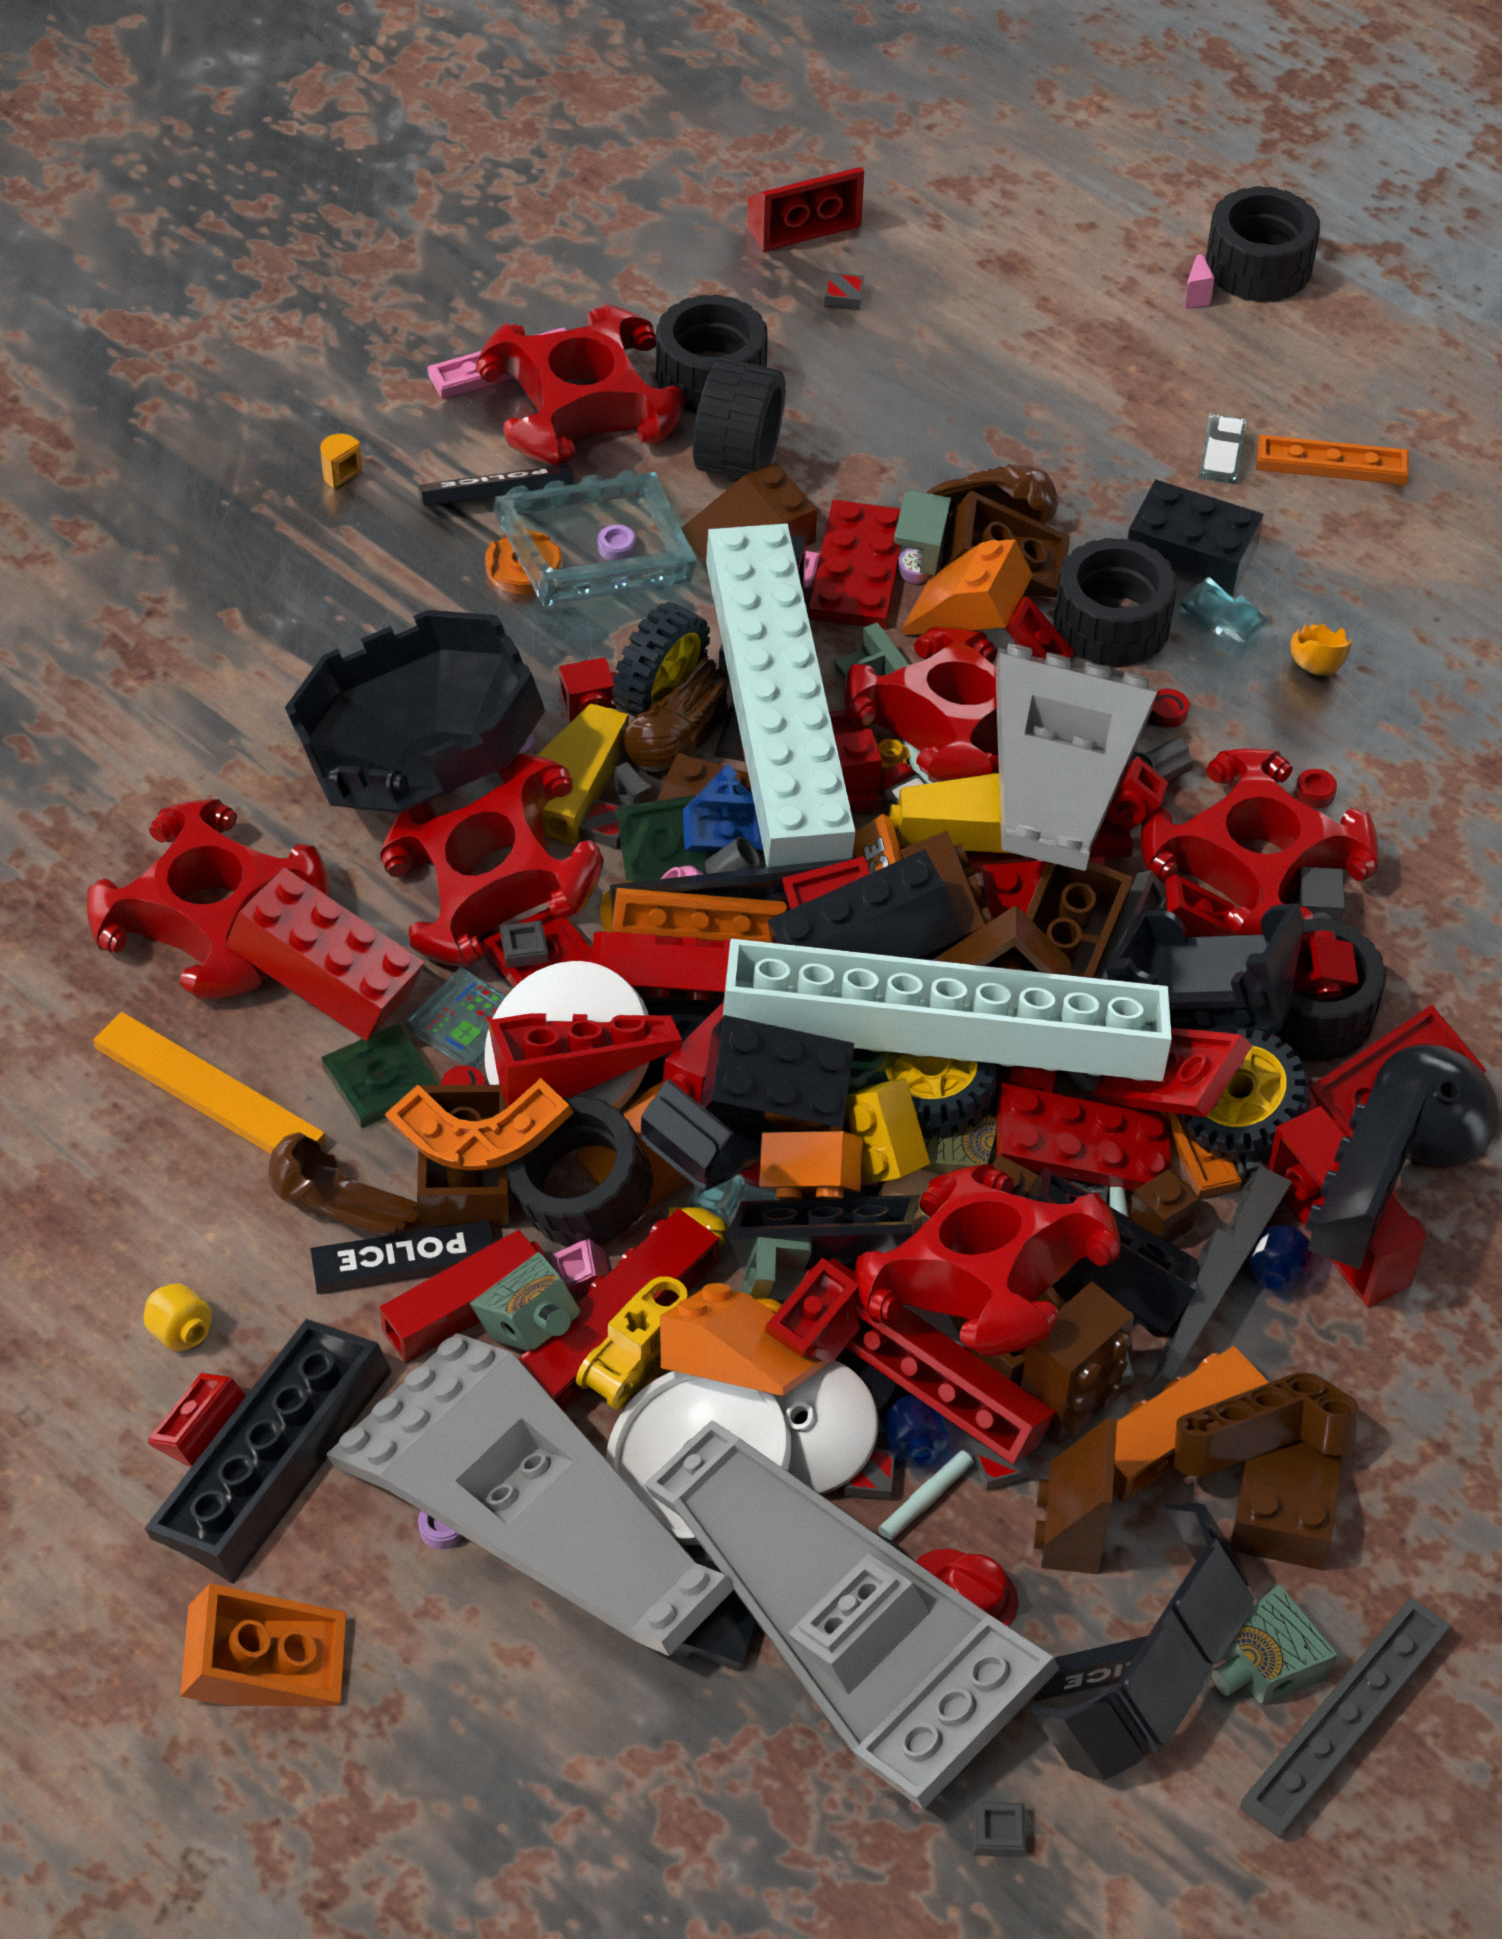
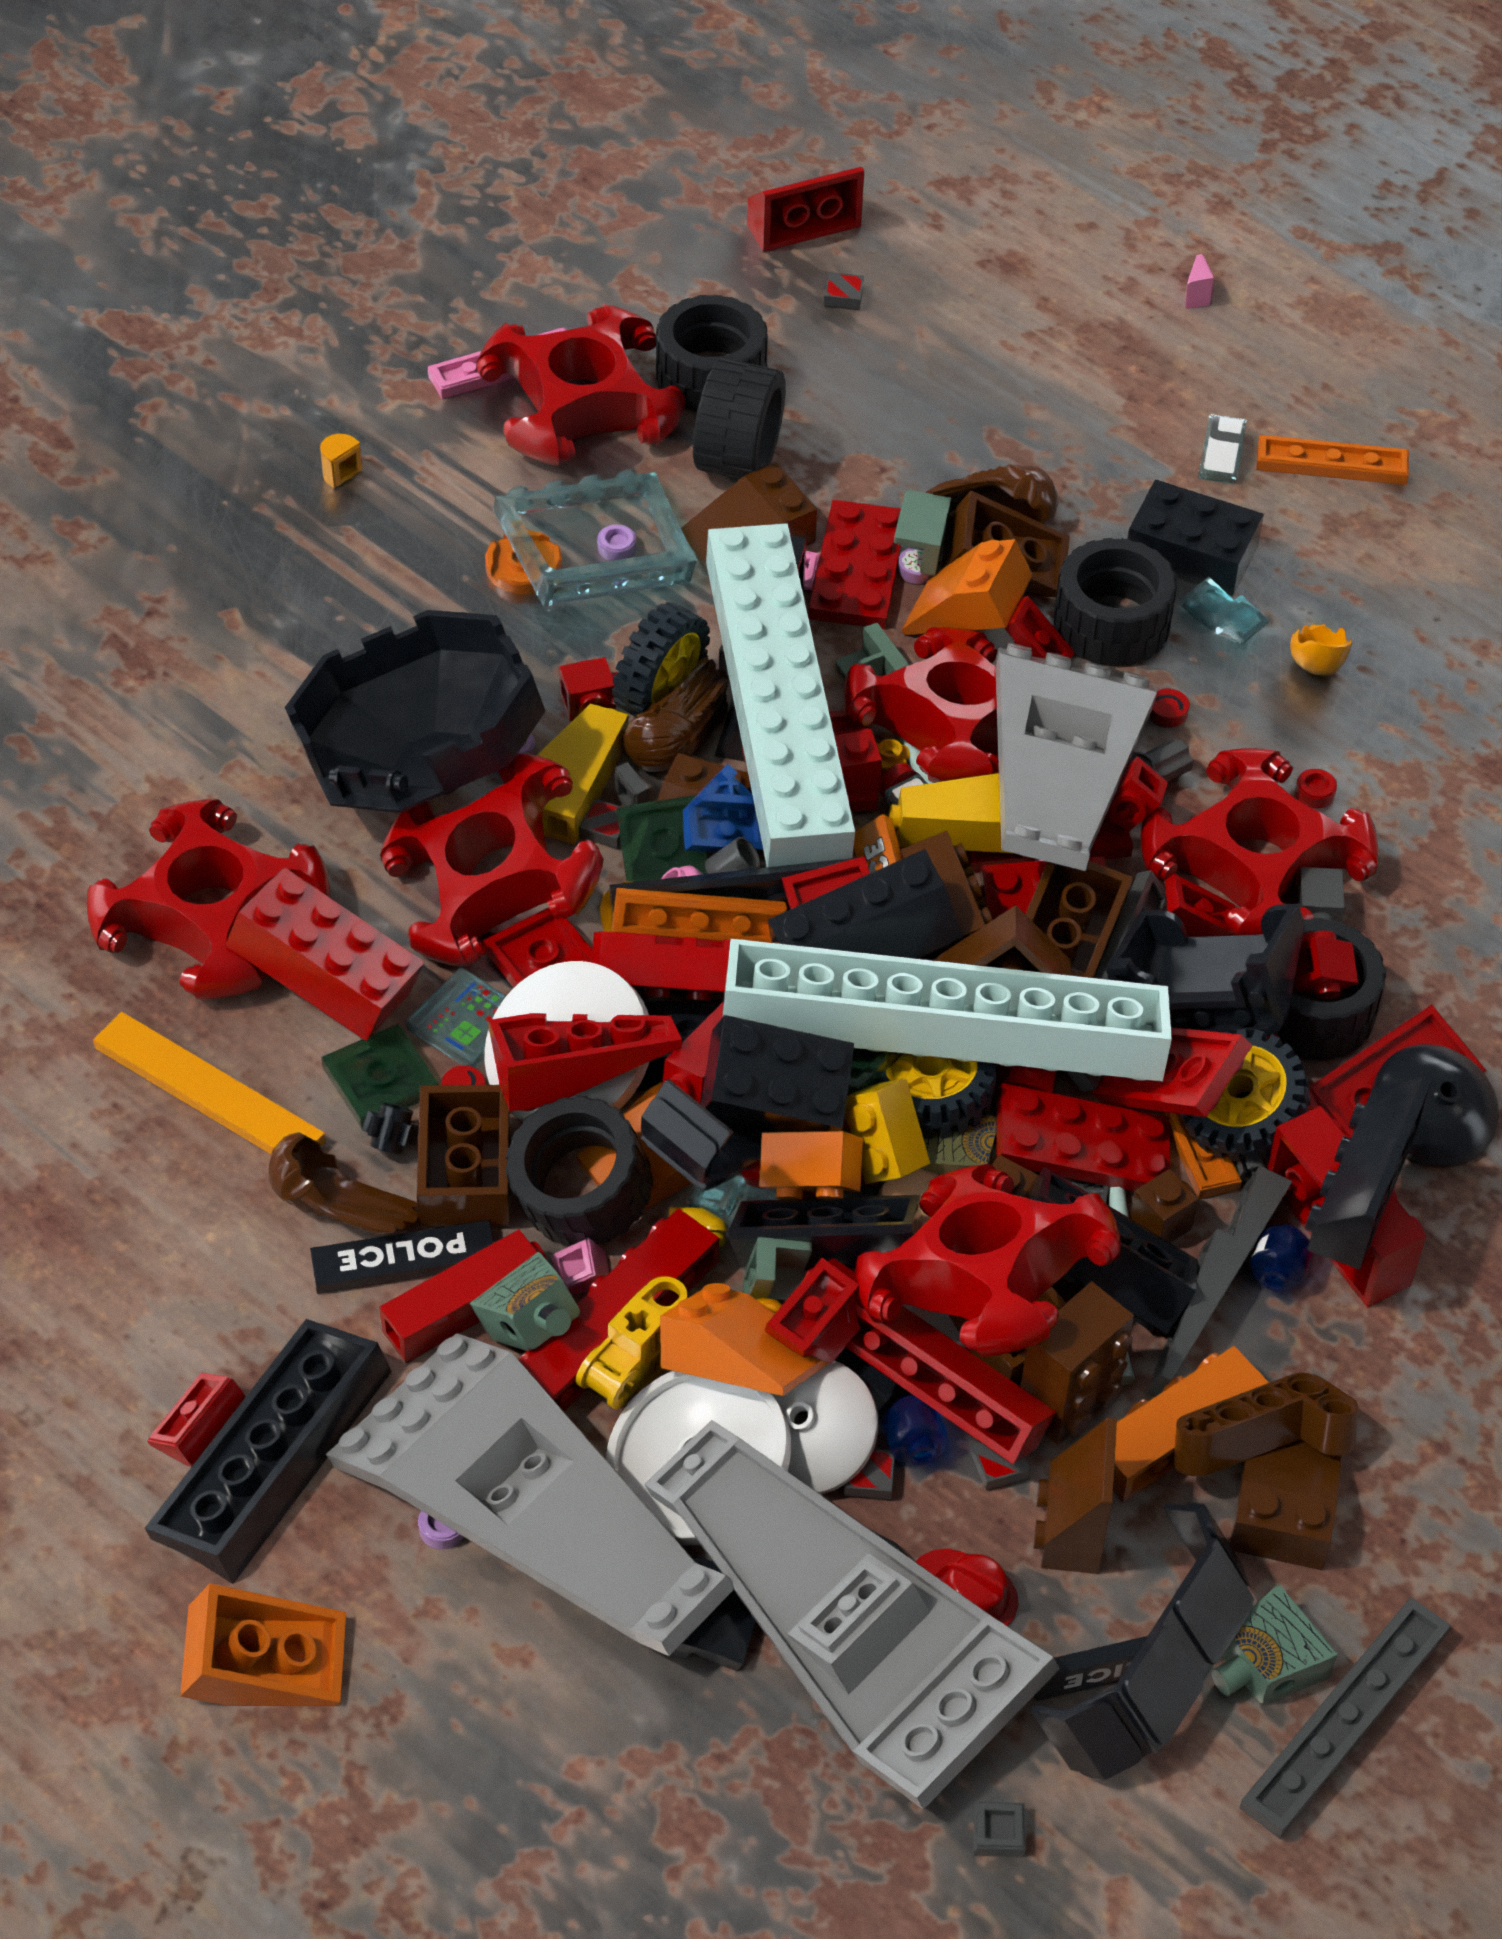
yellow head [143,1283,212,1352] -> none
orange plate [385,1078,573,1170] -> none
black tile [418,464,574,506] -> none
dark grey tile [500,920,548,968] -> none
light aqua piece [878,1450,974,1540] -> none
black tyre [1206,186,1320,302] -> none
none -> black gear [362,1102,419,1154]

